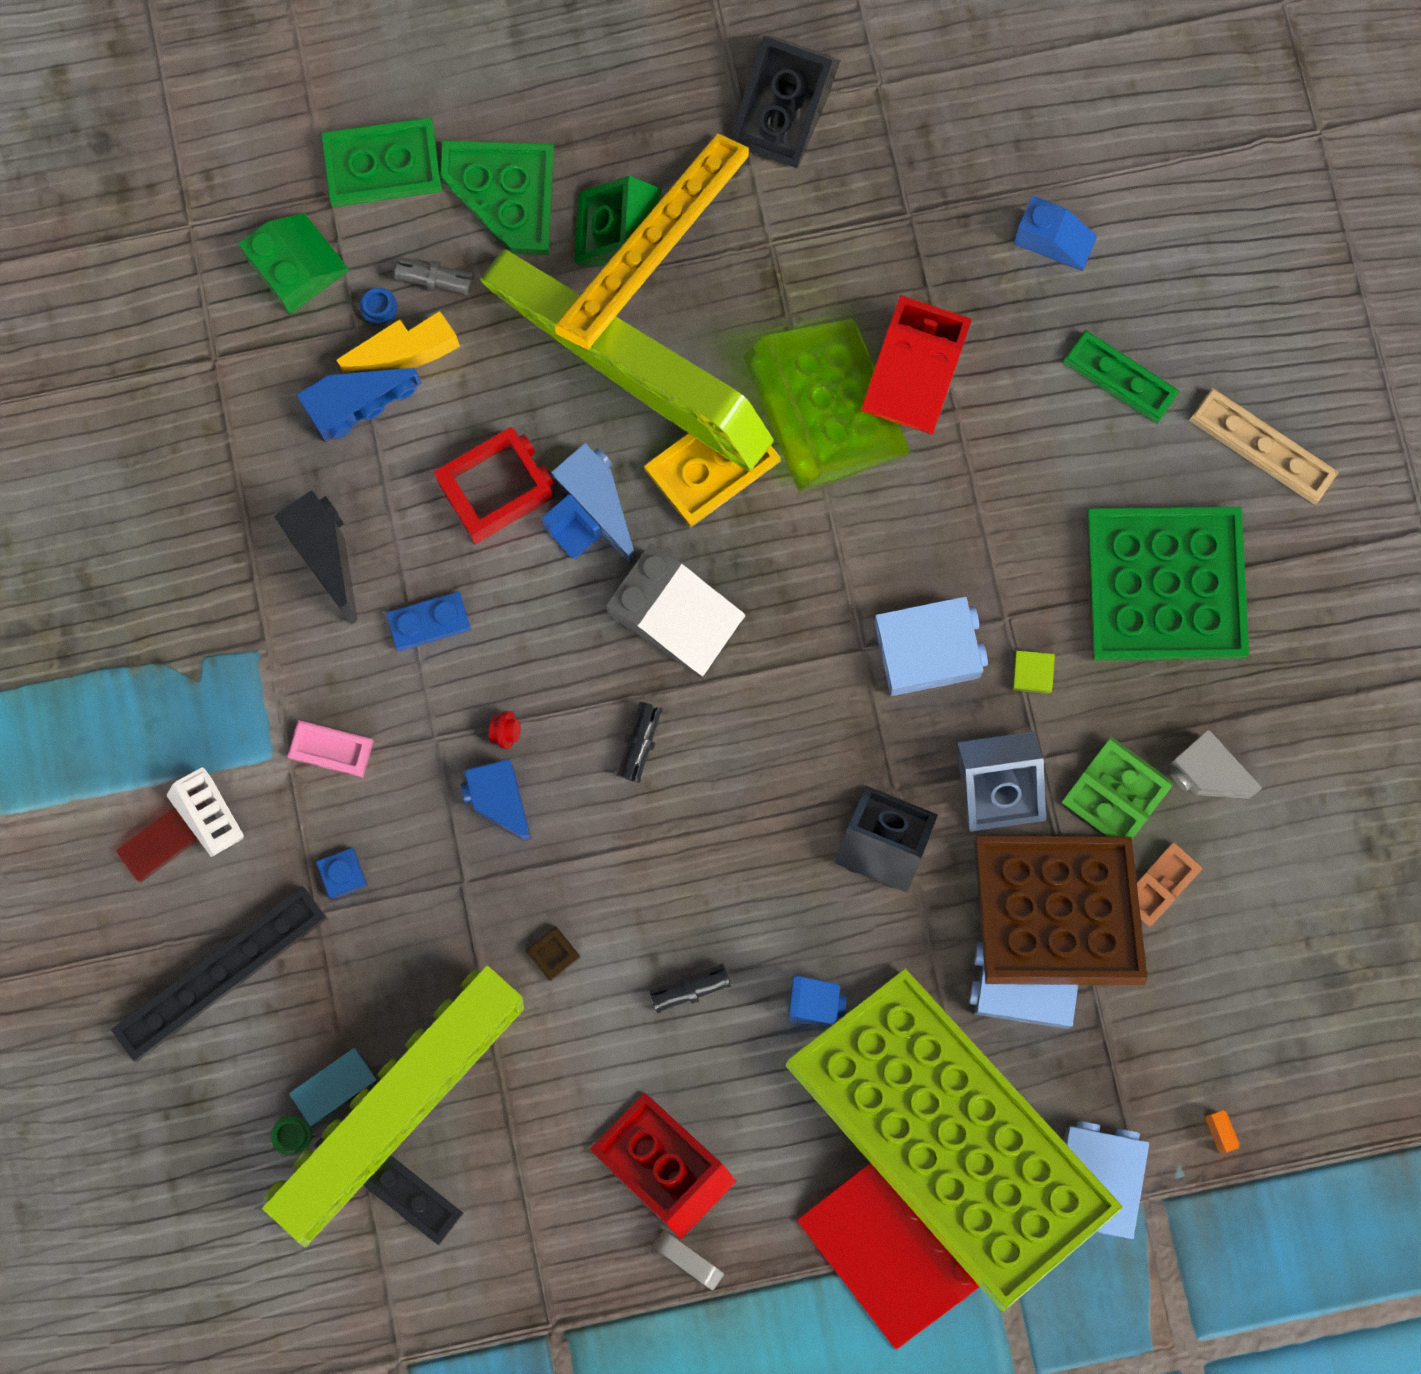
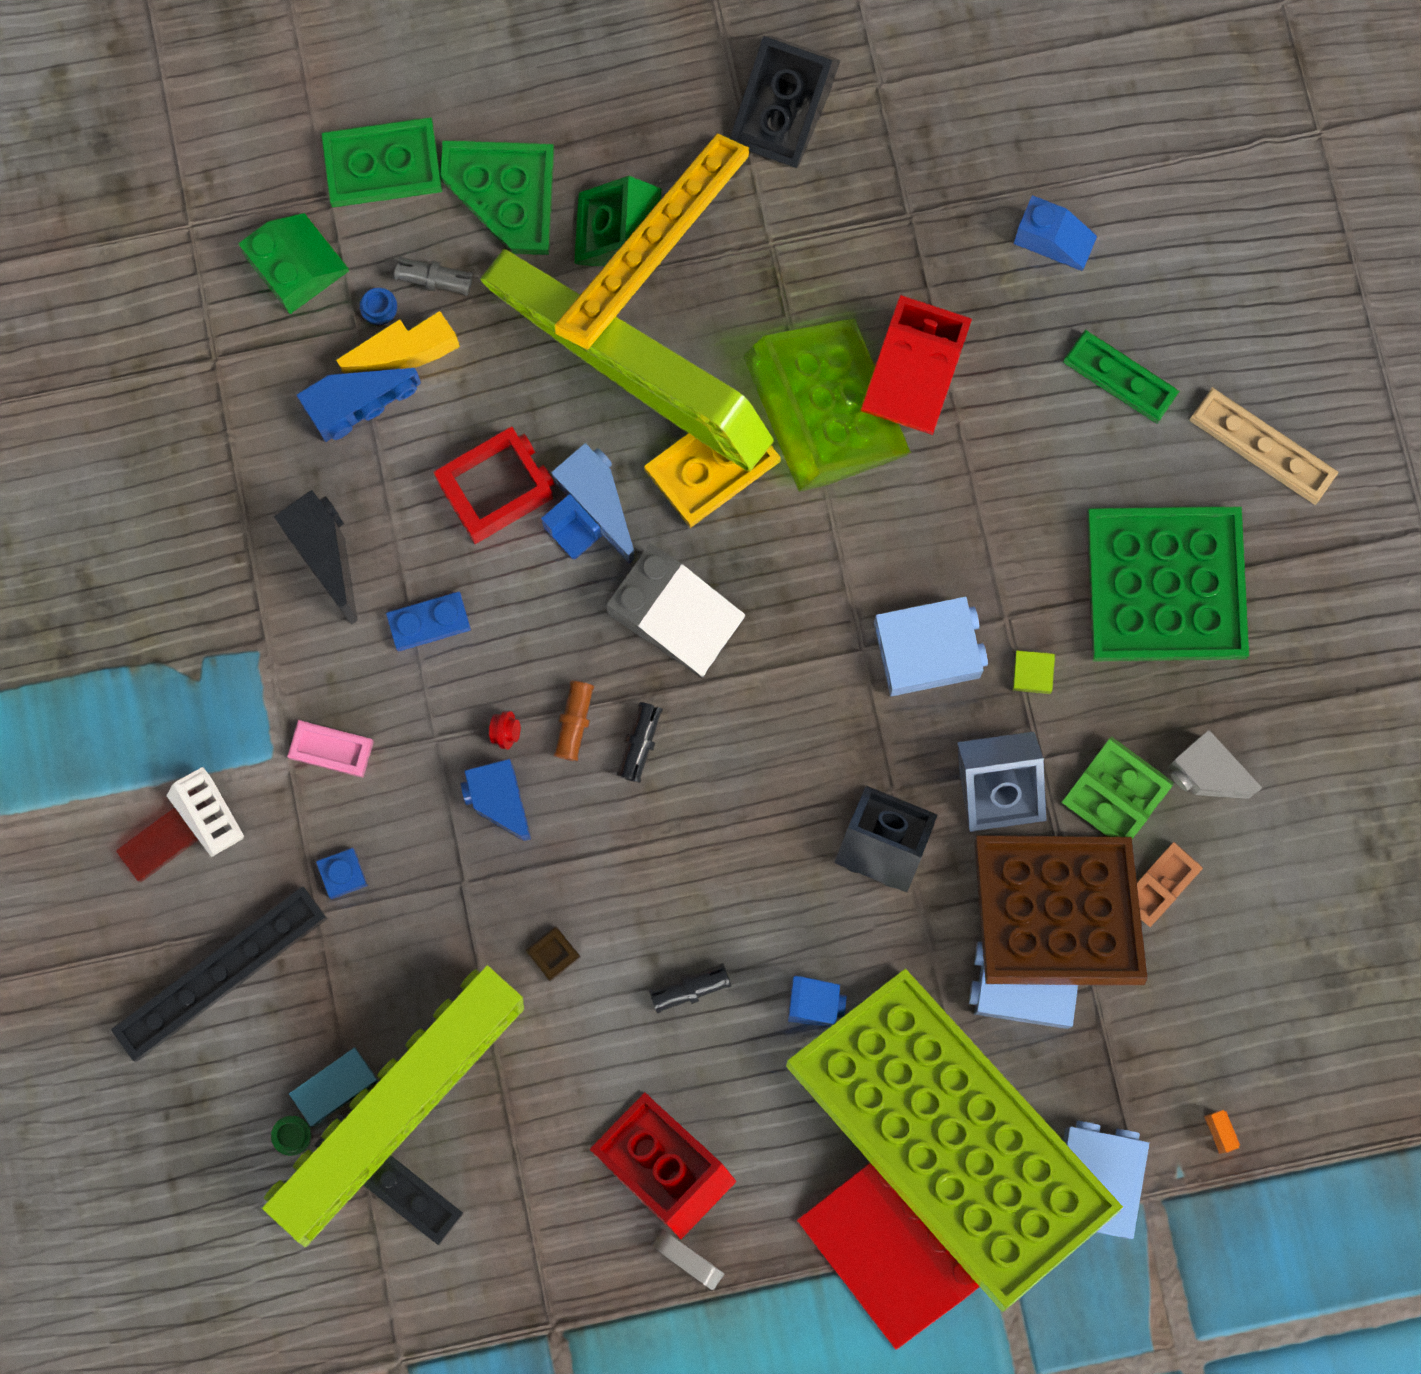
none -> dark orange pin [553,681,595,762]

